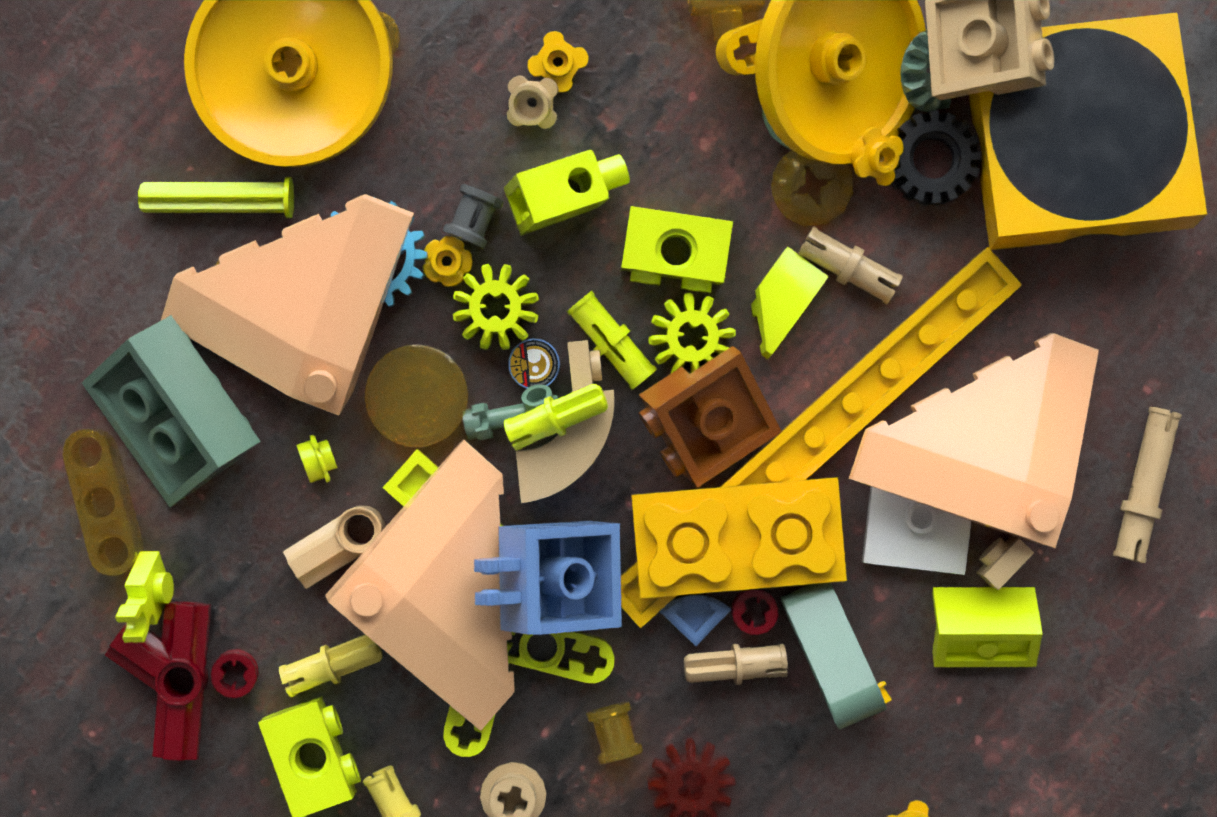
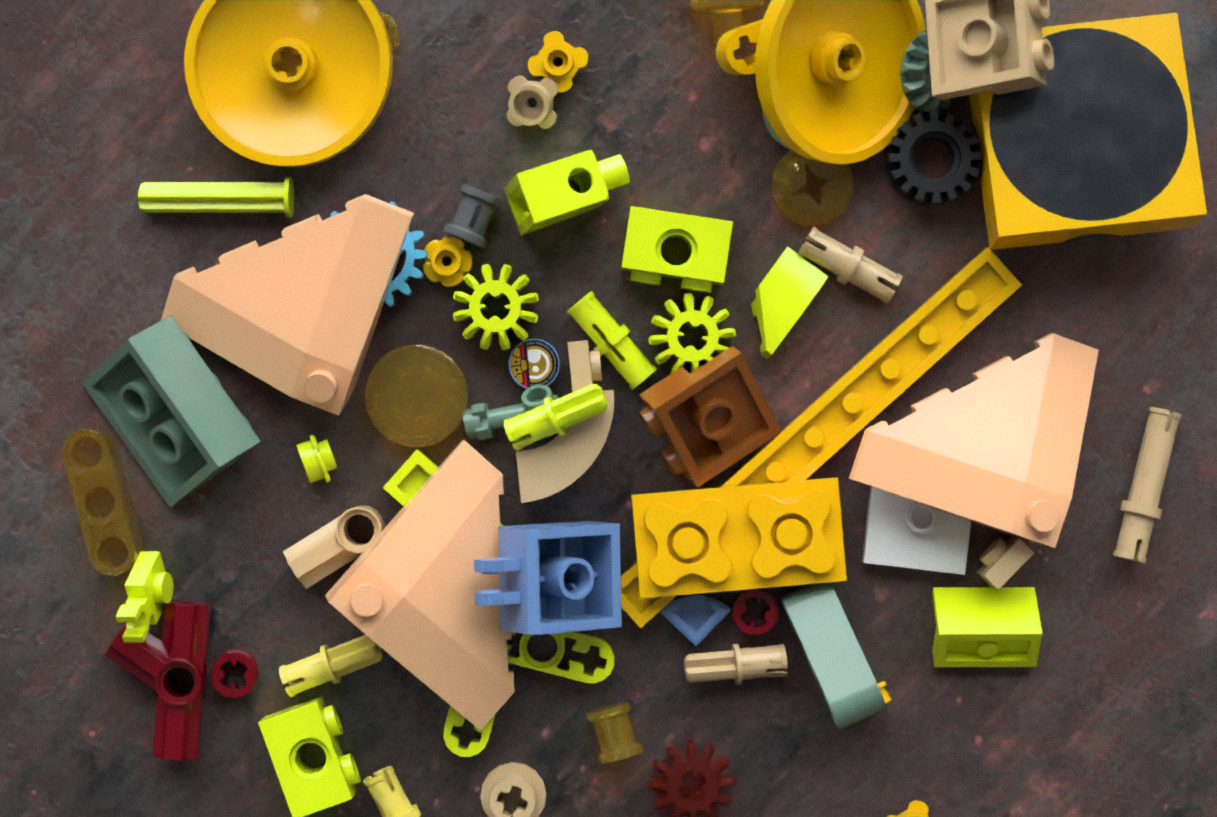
yellow plate [851,127,904,186] -> none

